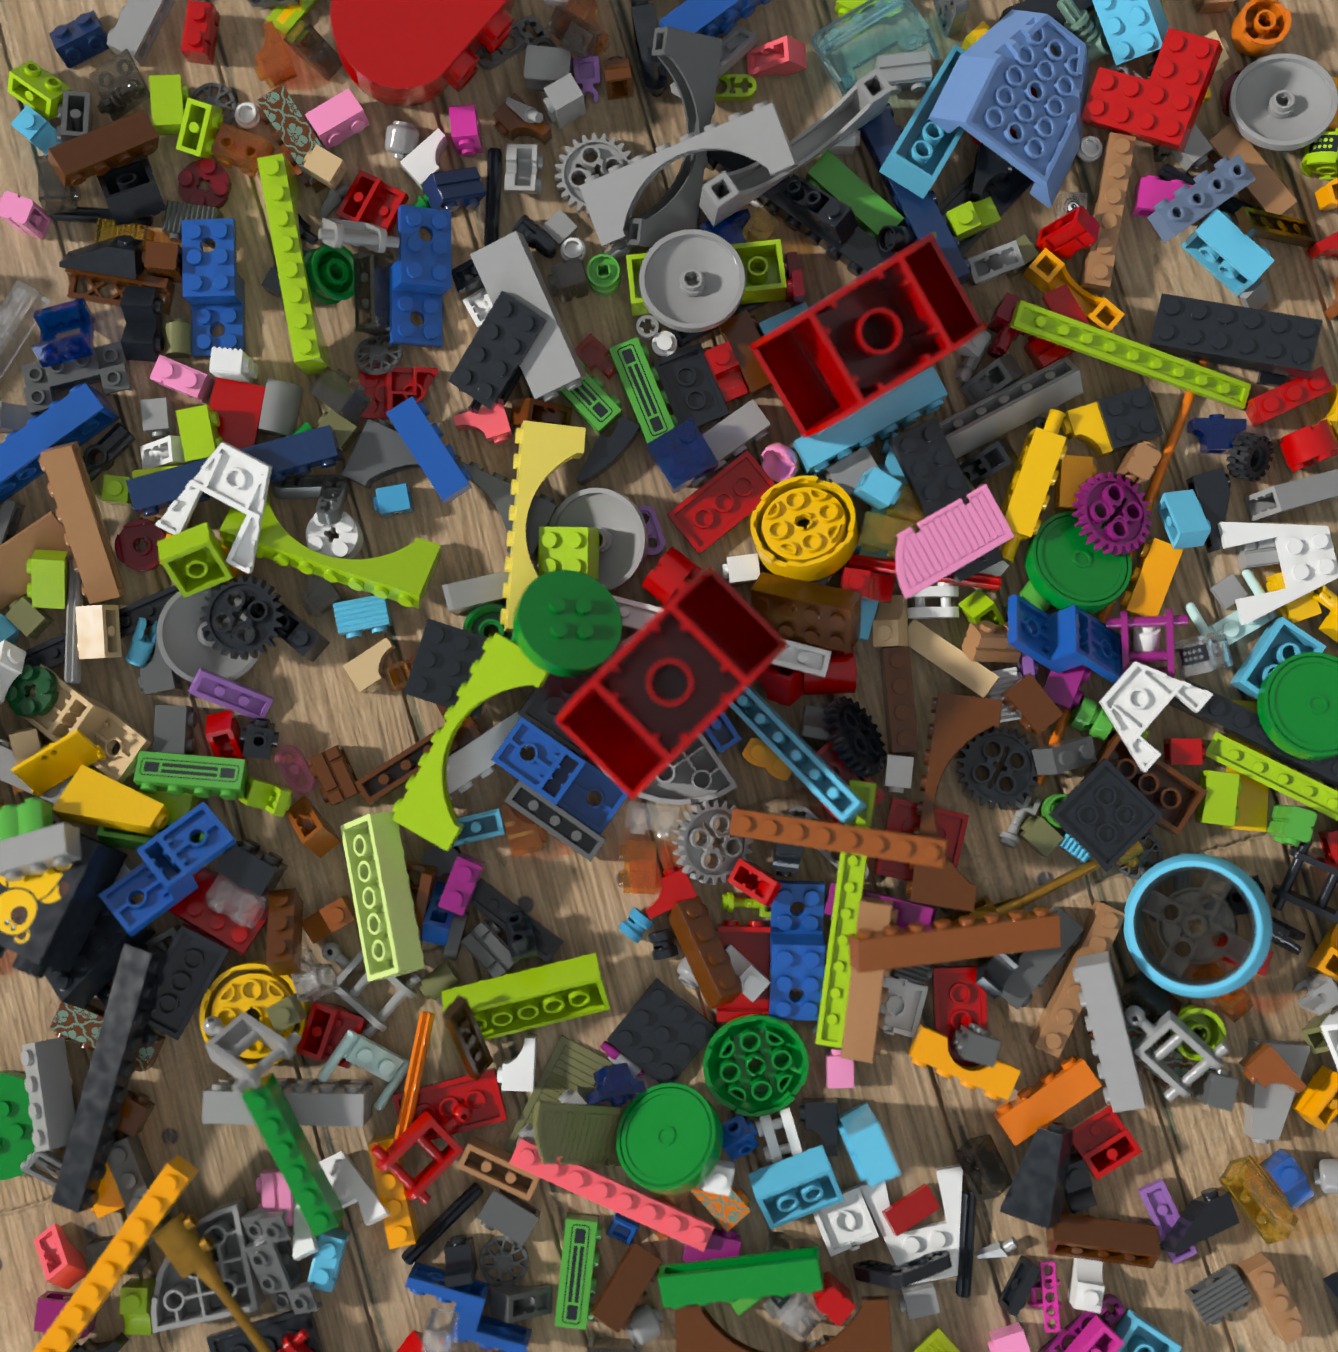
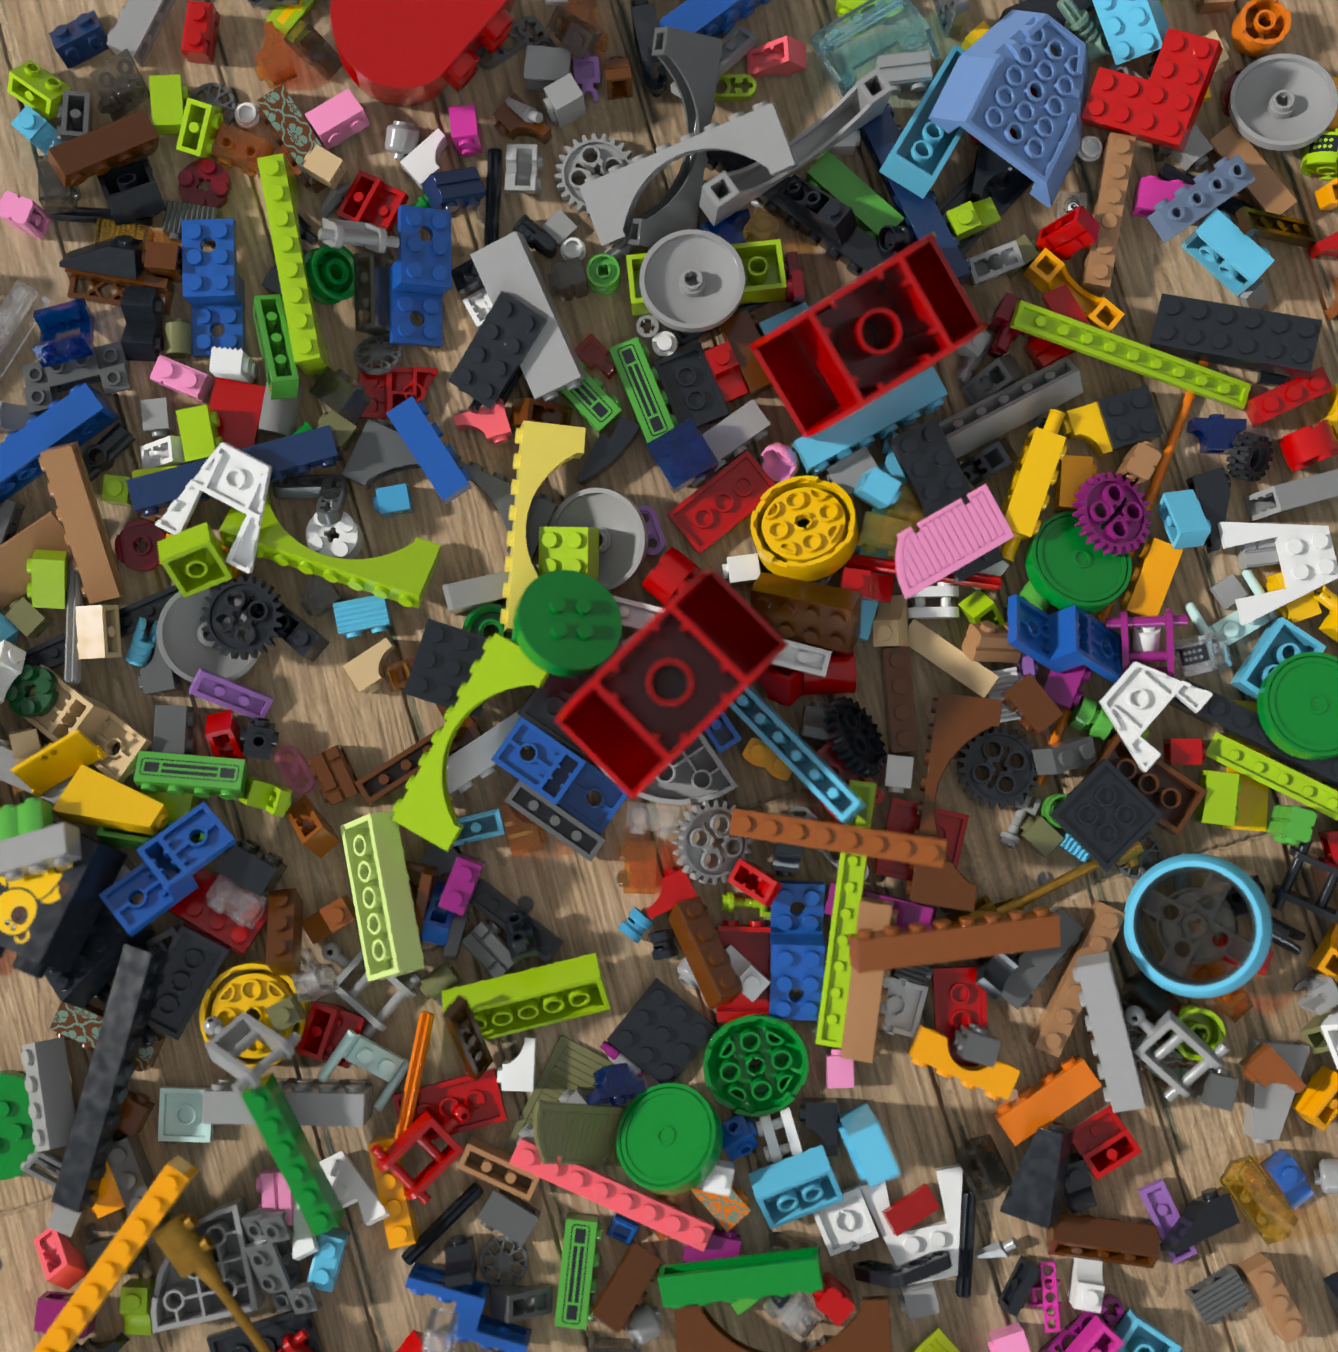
none -> light grey brick [47,1204,88,1237]
none -> light aqua plate [158,1086,214,1143]
none -> bright green brick [253,294,299,400]

